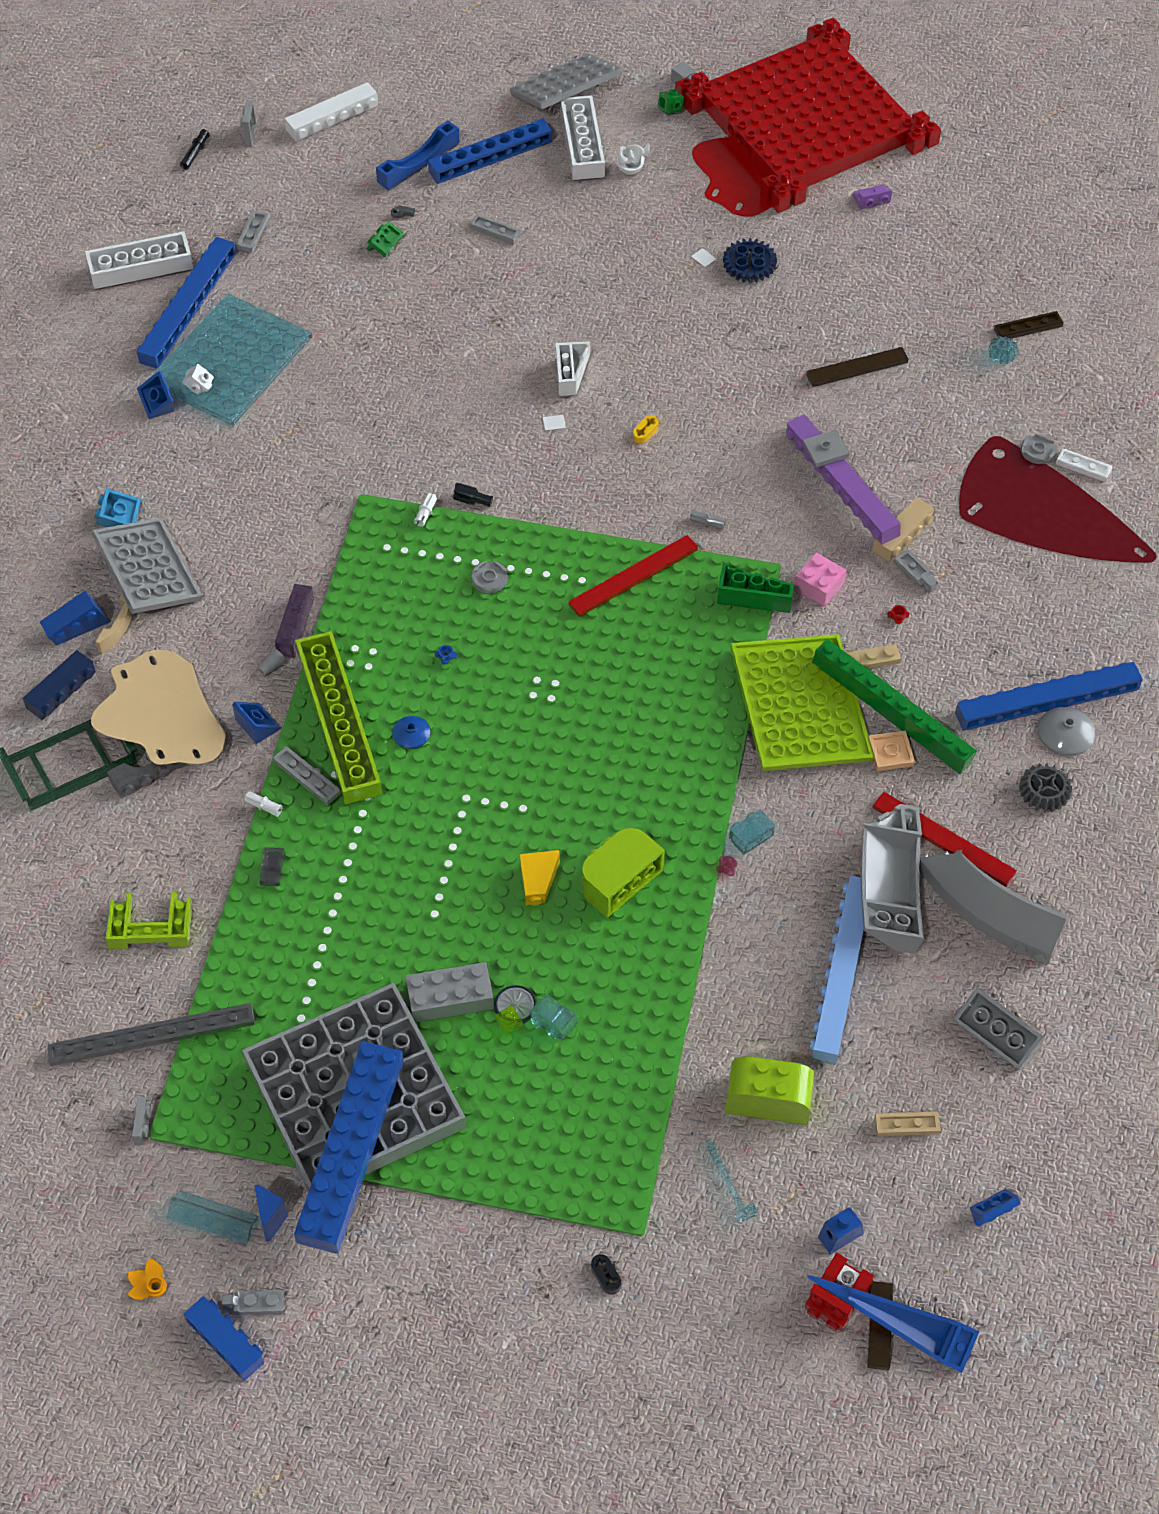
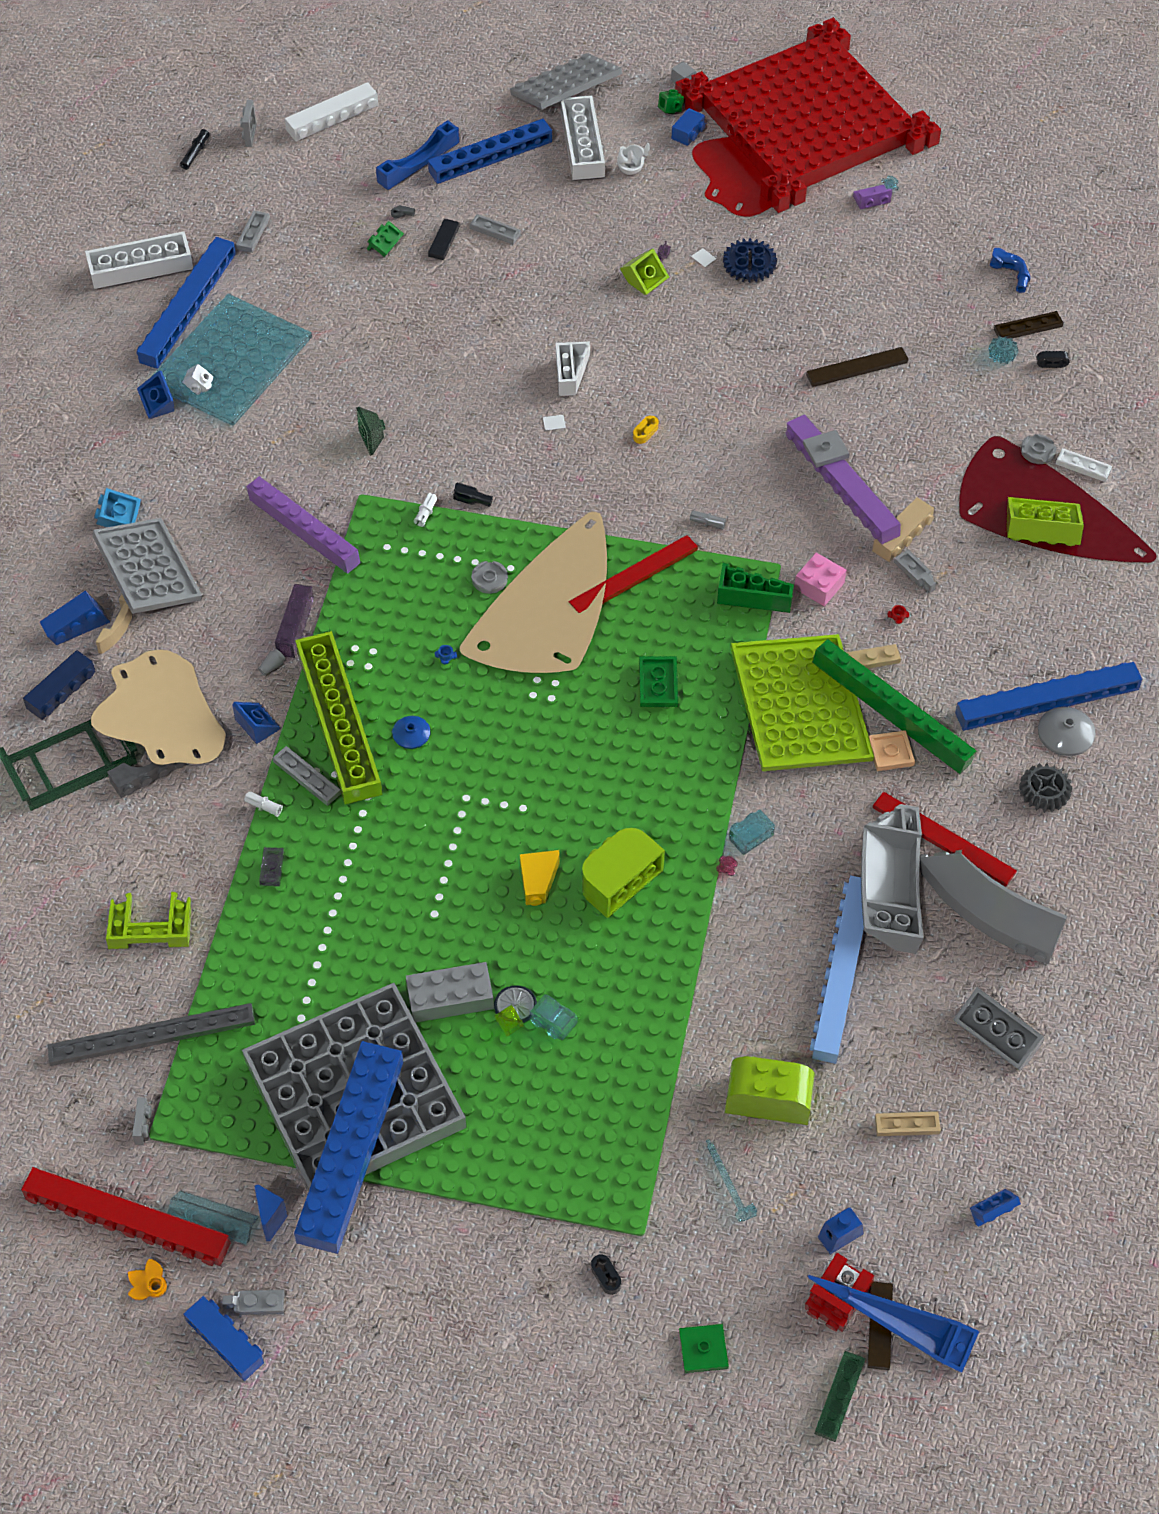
none -> red brick [21,1167,231,1266]
none -> medium lavender brick [246,476,361,574]
none -> clear green slope [356,407,386,456]
none -> black tile [428,219,460,260]
none -> tan piece [460,512,607,673]
none -> lime slope [620,248,669,295]
none -> green plate [639,656,678,707]
none -> clear purple plate [657,241,671,260]
none -> blue brick [671,108,706,146]
none -> green plate [679,1324,729,1373]
none -> clear green plate [814,1351,866,1442]
none -> clear light blue plate [881,176,899,190]
none -> blue piece [990,248,1031,293]
none -> lime slope [1007,497,1084,546]
none -> black beam [1036,351,1070,368]

